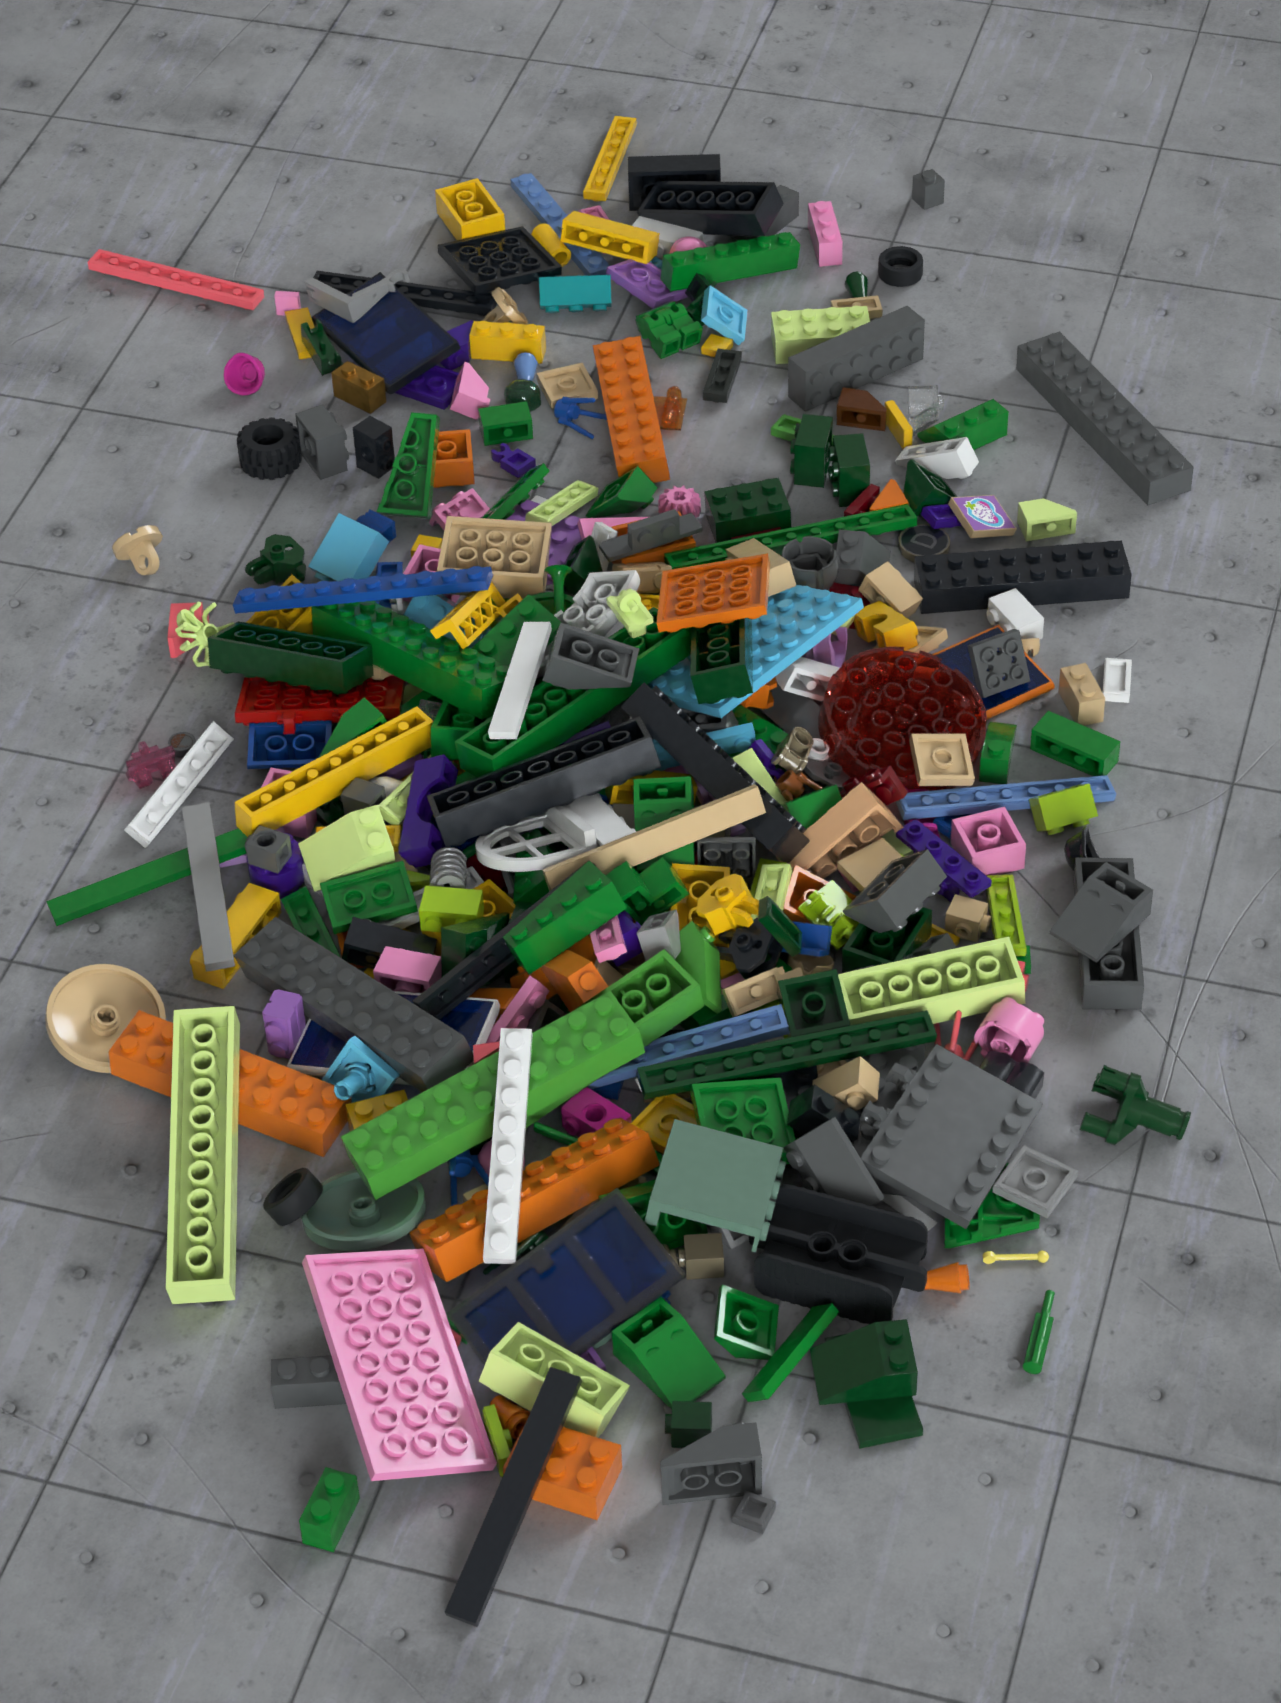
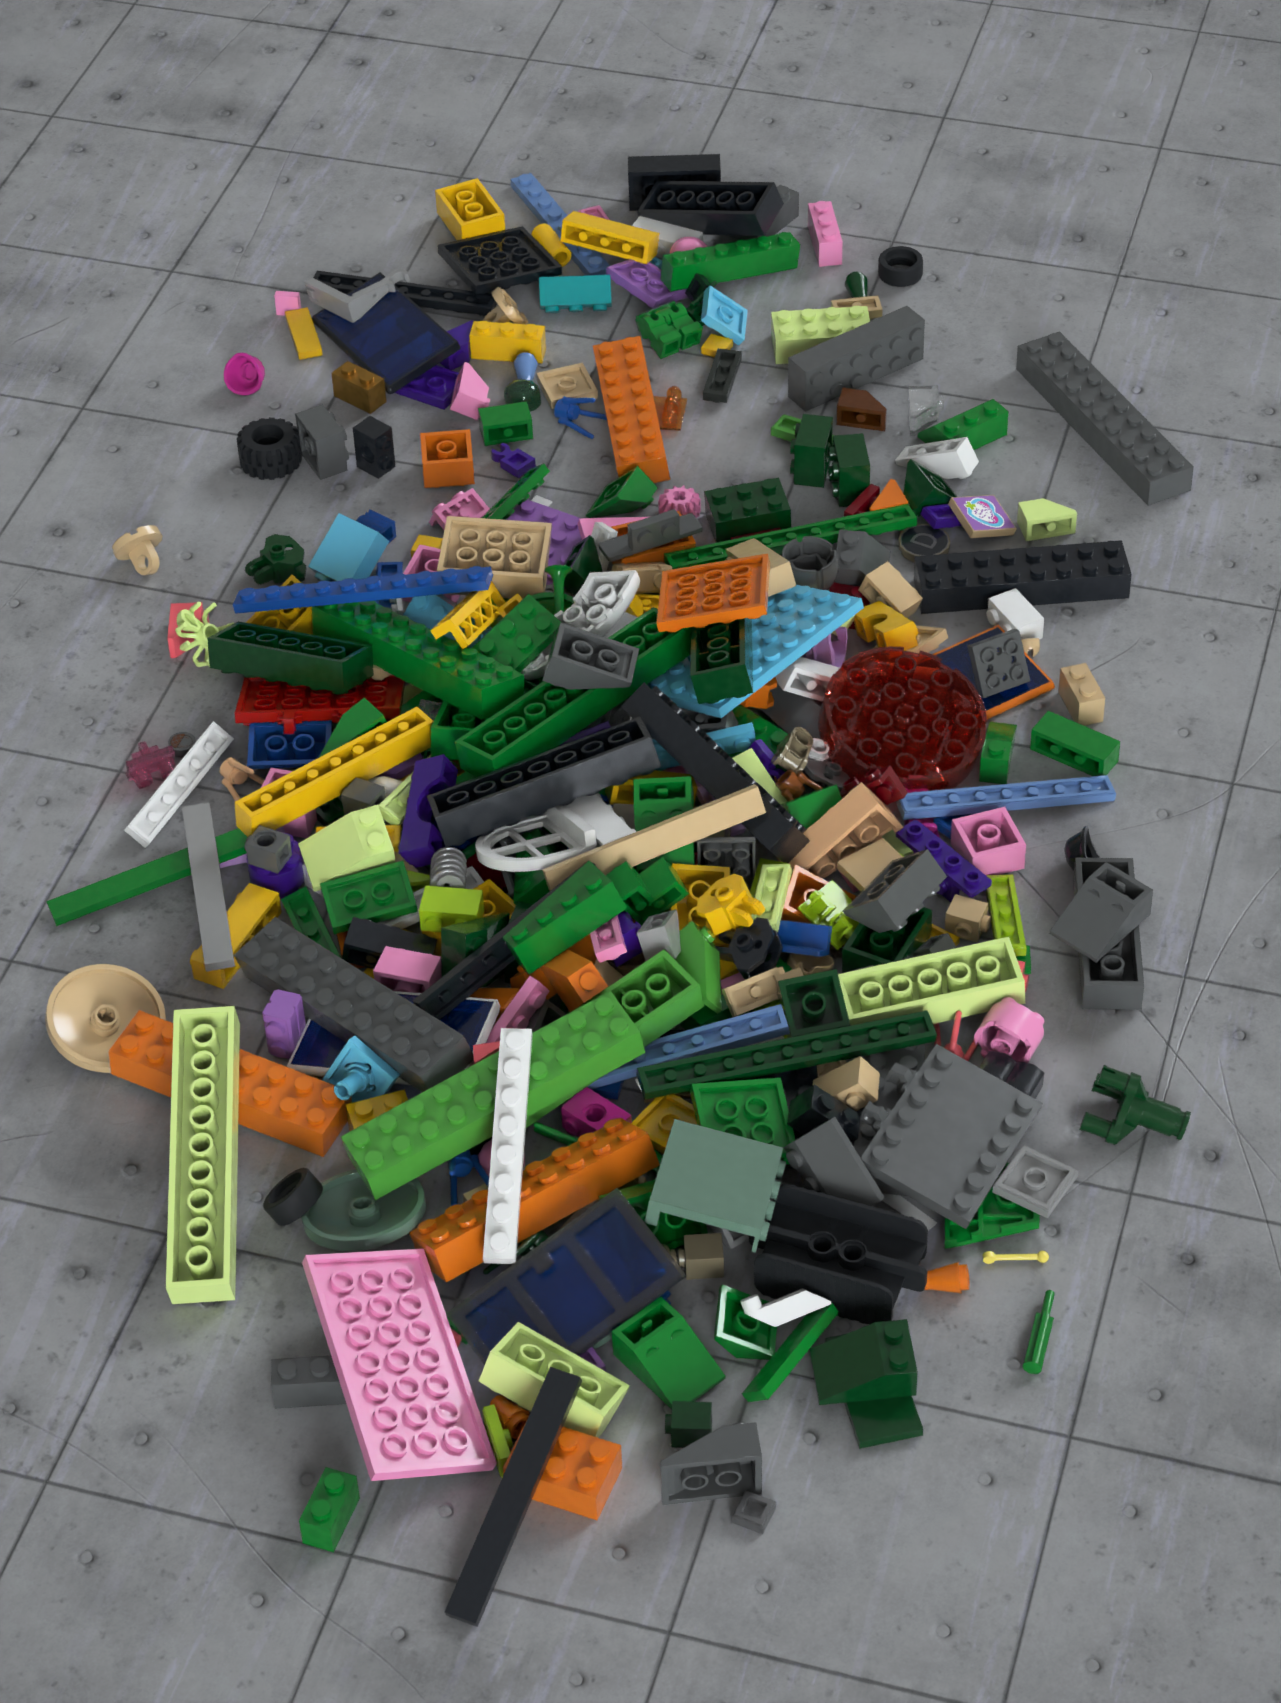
coral plate [88,249,264,310] -> none
dark green hinge [301,320,343,376] -> none
green wedge [377,412,440,519] -> none
white tile [488,622,552,739] -> none
yellowish green tile [525,480,599,526] -> none
yellow plate [583,116,637,202] -> none
yellowish green hips [606,588,653,638] -> none
dark green tile [758,896,802,957] -> none
yellow tile [885,400,913,449] -> none
tan plate [909,734,975,786] -> none
dark grey brick [912,169,945,210] -> none
lime brick [1029,783,1098,835] -> none
white tile [1102,658,1132,703] -> none
none -> light nougat plant [220,757,265,801]
none -> white piece [740,1288,831,1327]

